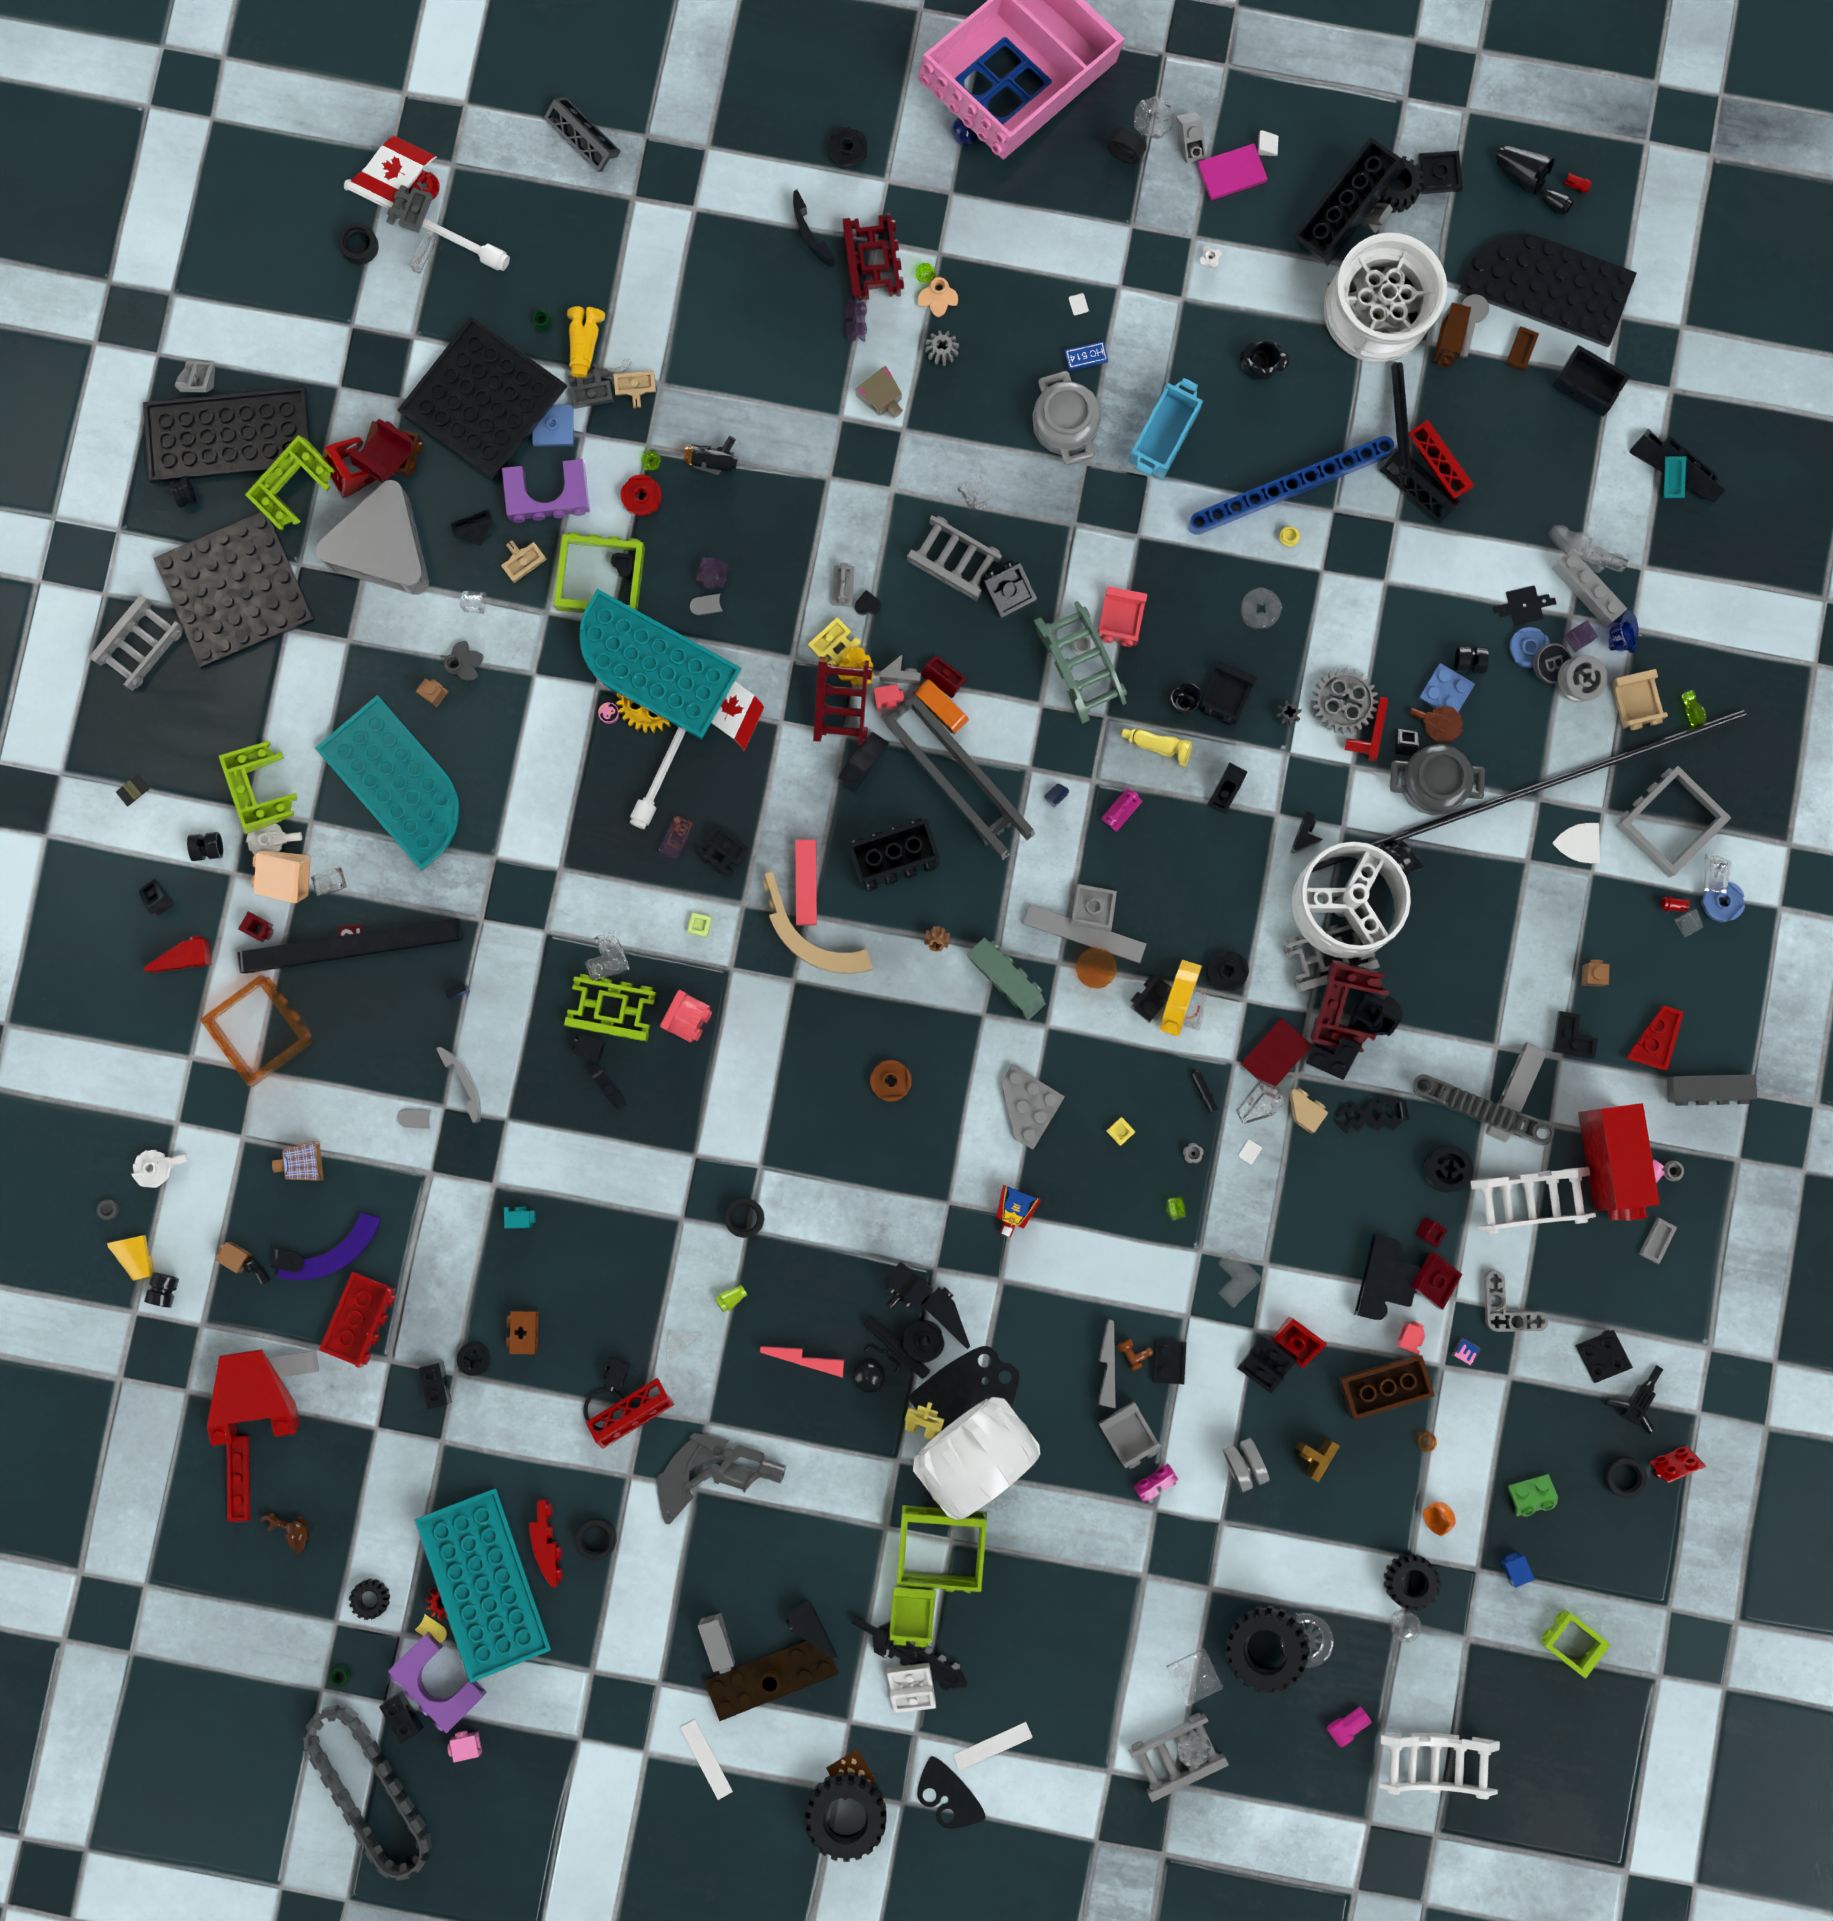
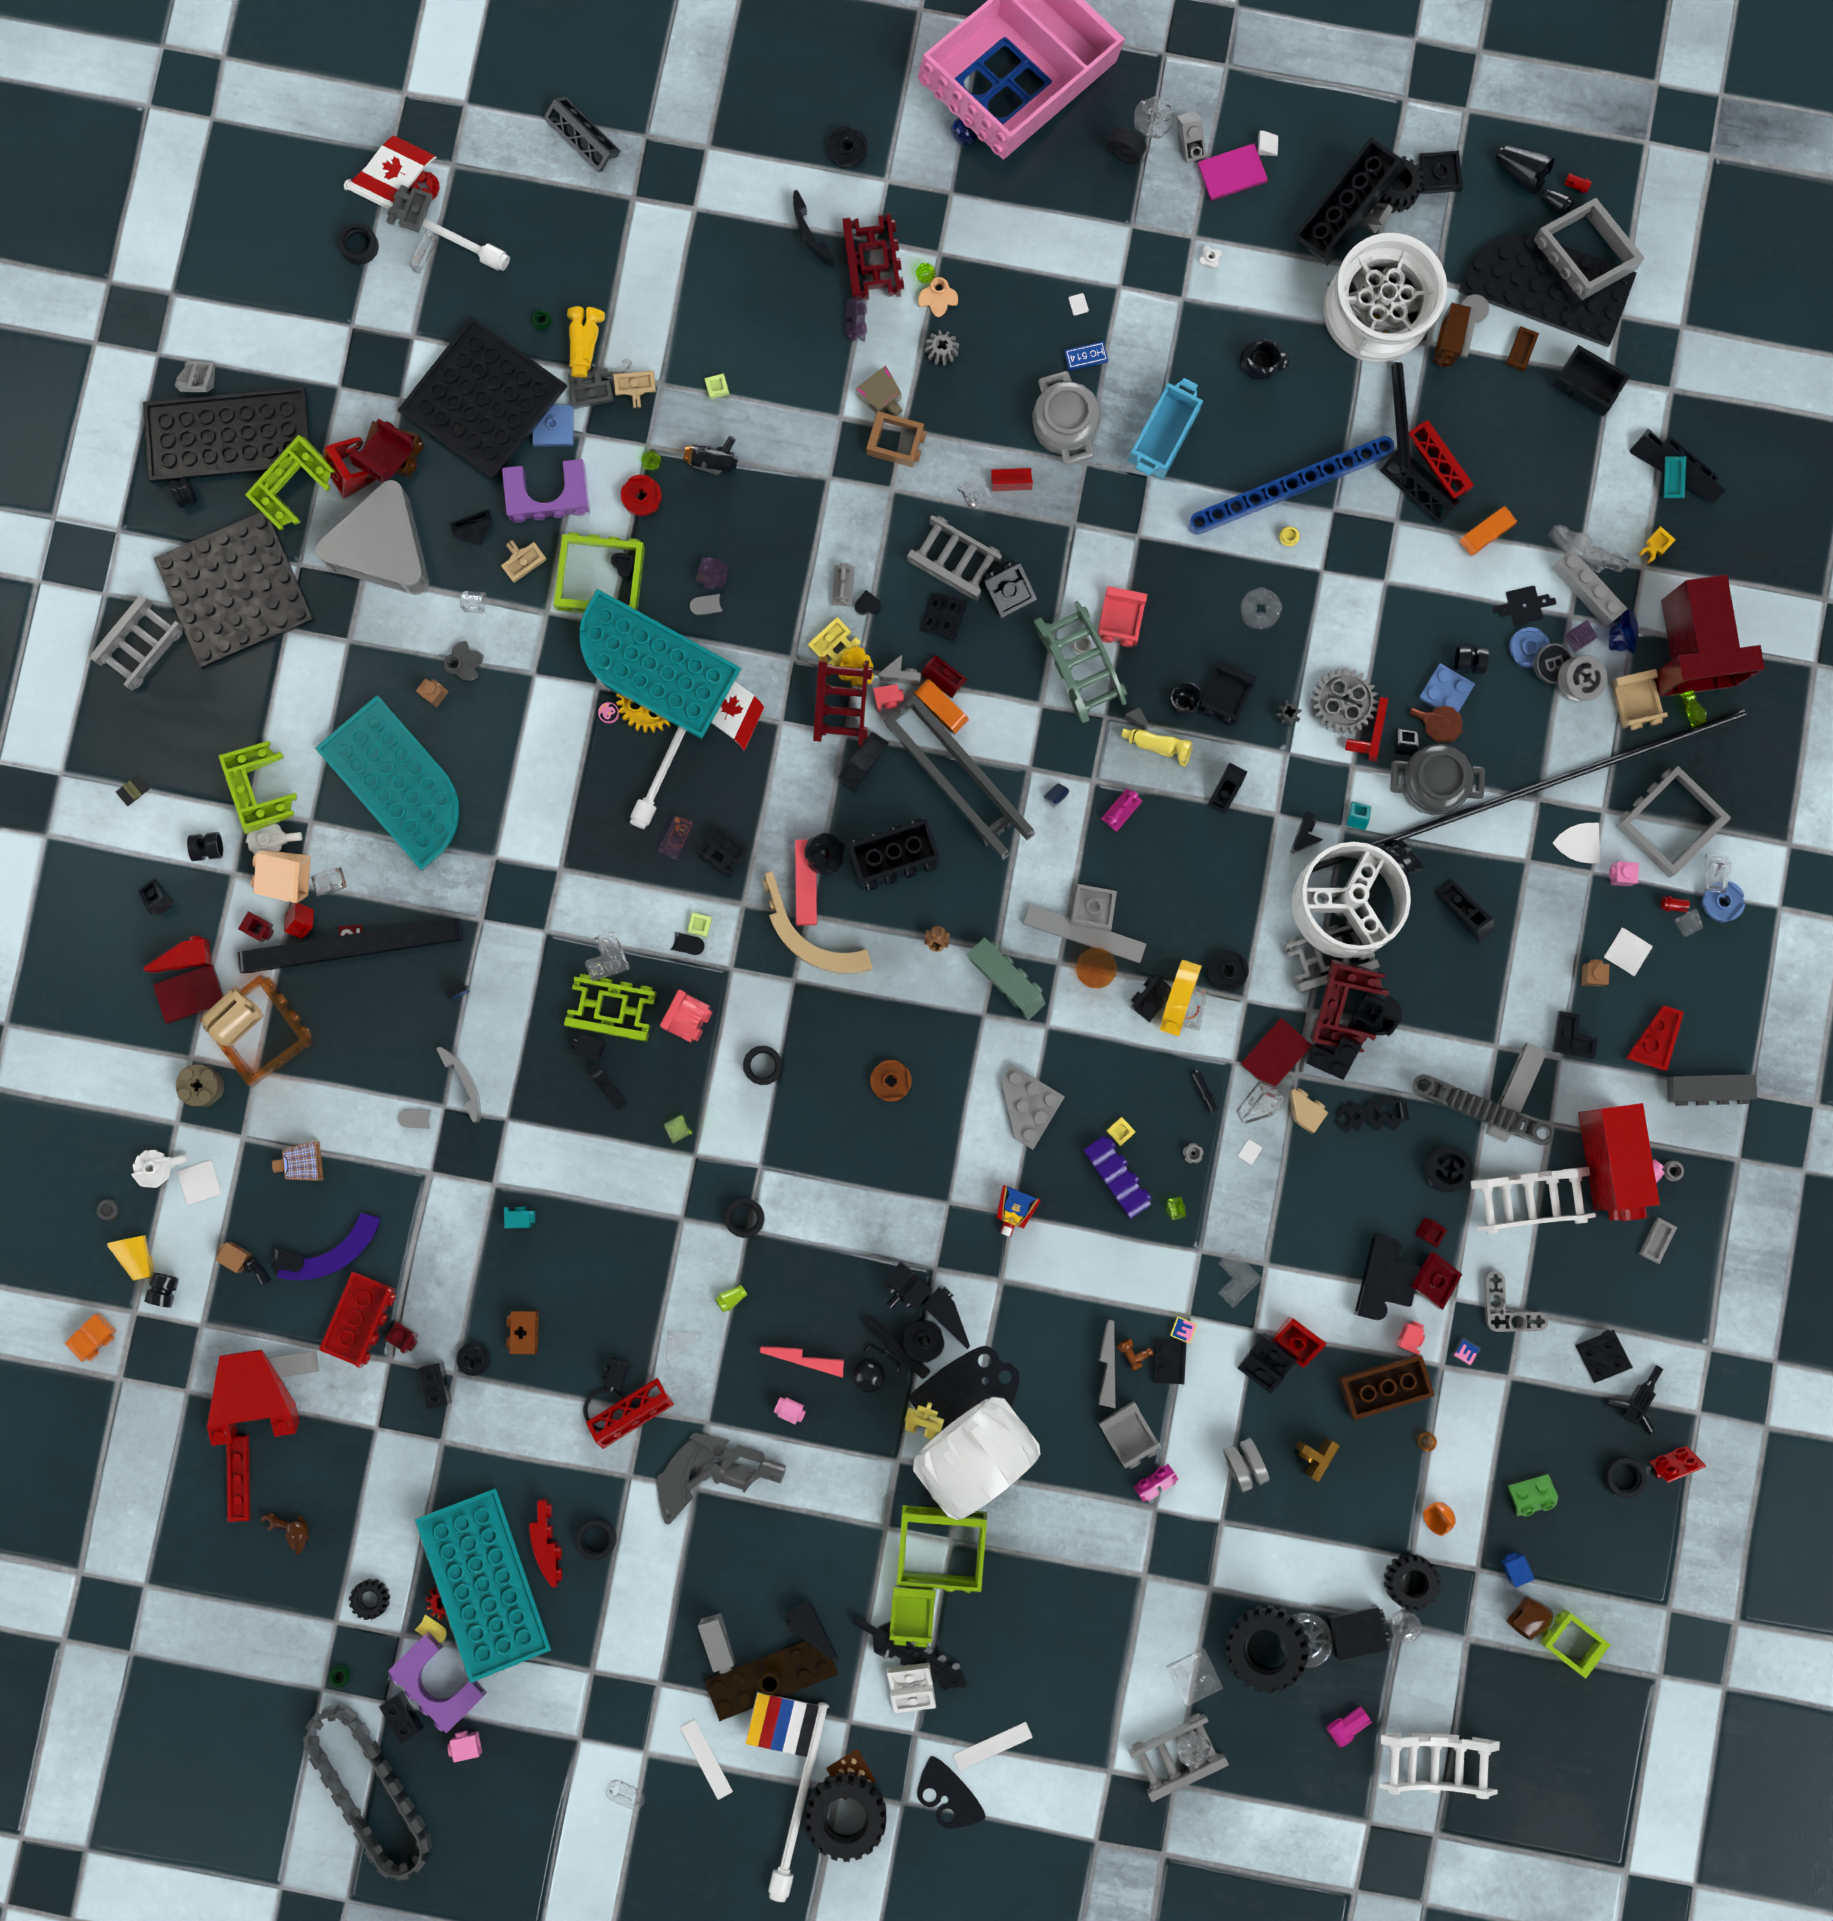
none -> orange brick [65,1313,117,1362]
none -> dark red tile [153,964,224,1024]
none -> dark tan brick [176,1065,224,1107]
none -> white sticker [177,1160,222,1205]
none -> tan cylinder [202,986,264,1047]
none -> red panel [284,903,314,939]
none -> dark red bracket [385,1321,418,1354]
none -> clear beam [606,1780,645,1810]
none -> clear neon green slope [664,1115,692,1143]
none -> black piece [670,932,705,955]
none -> yellowish green tile [704,373,729,399]
none -> black tyre [743,1046,783,1085]
none -> flag [745,1692,829,1902]
none -> bright pink brick [774,1397,806,1424]
none -> black plate [805,833,844,875]
none -> medium nougat window [866,411,927,468]
none -> black hinge [919,593,968,641]
none -> red panel [991,468,1033,491]
none -> dark purple brick [1083,1136,1152,1219]
none -> dark grey slope [1124,708,1149,730]
none -> tile [1170,1316,1197,1343]
none -> black panel [1326,1604,1390,1661]
none -> teal slope [1346,801,1371,830]
none -> black slope [1436,880,1495,943]
none -> orange beam [1459,506,1518,557]
none -> reddish brown piece [1506,1596,1553,1641]
none -> light grey window [1534,198,1644,300]
none -> white sticker [1604,928,1653,976]
none -> bright pink brick [1609,861,1639,886]
none -> yellow plate [1638,526,1676,564]
none -> dark red piece [1654,574,1765,697]

